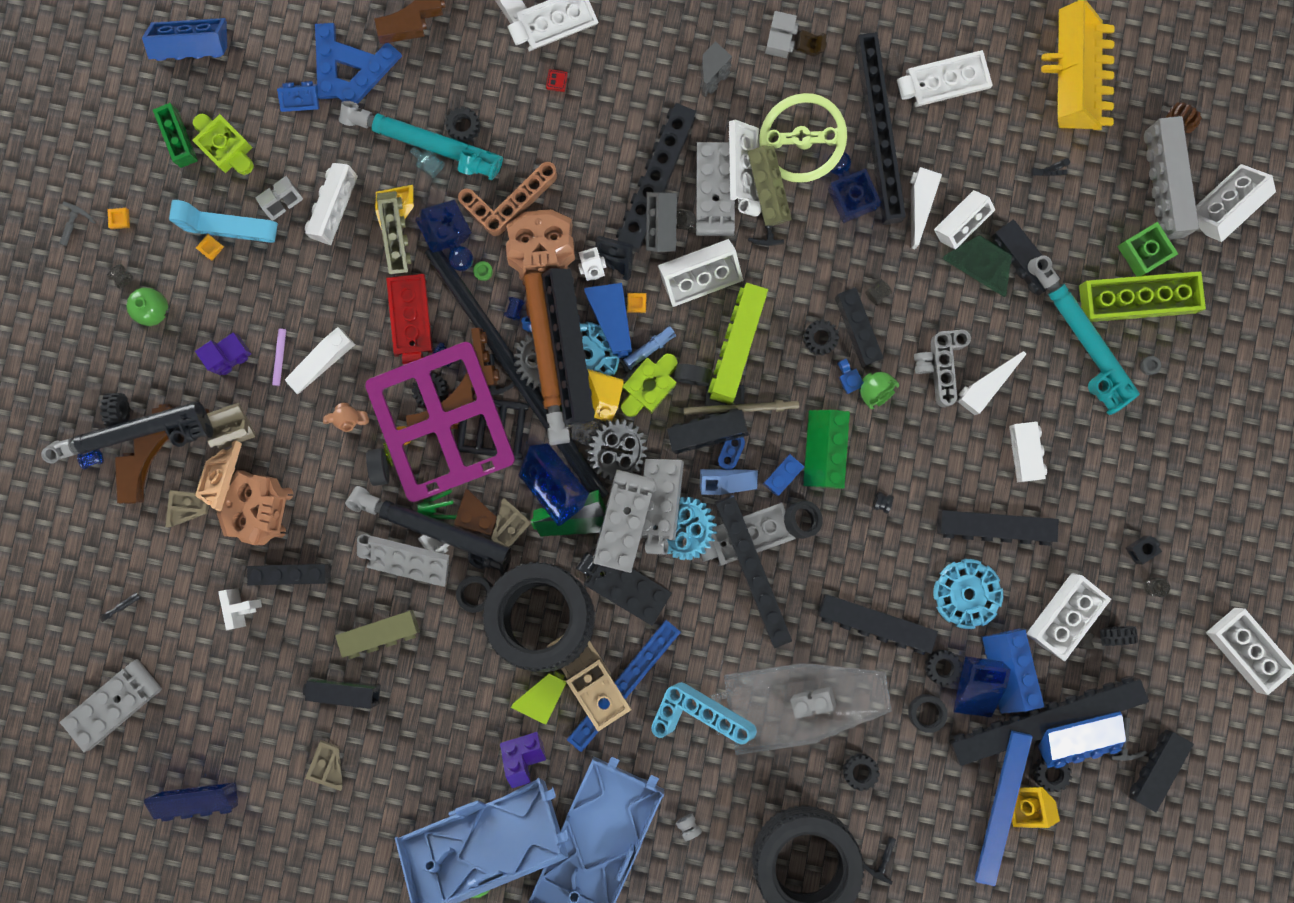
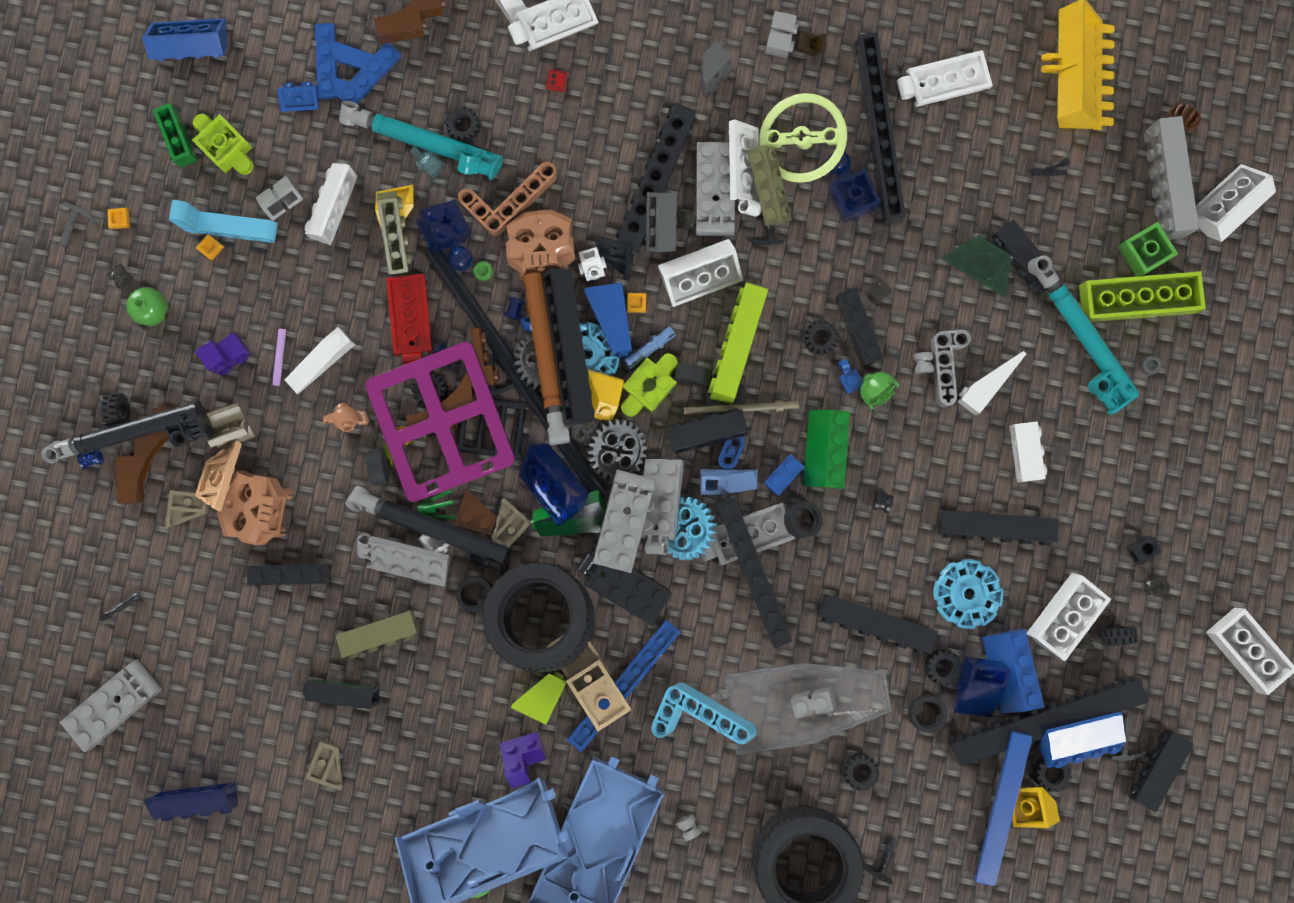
white bracket [219,589,262,630] -> none
white slope [910,167,942,250] -> none
white brick [934,190,995,250] -> none

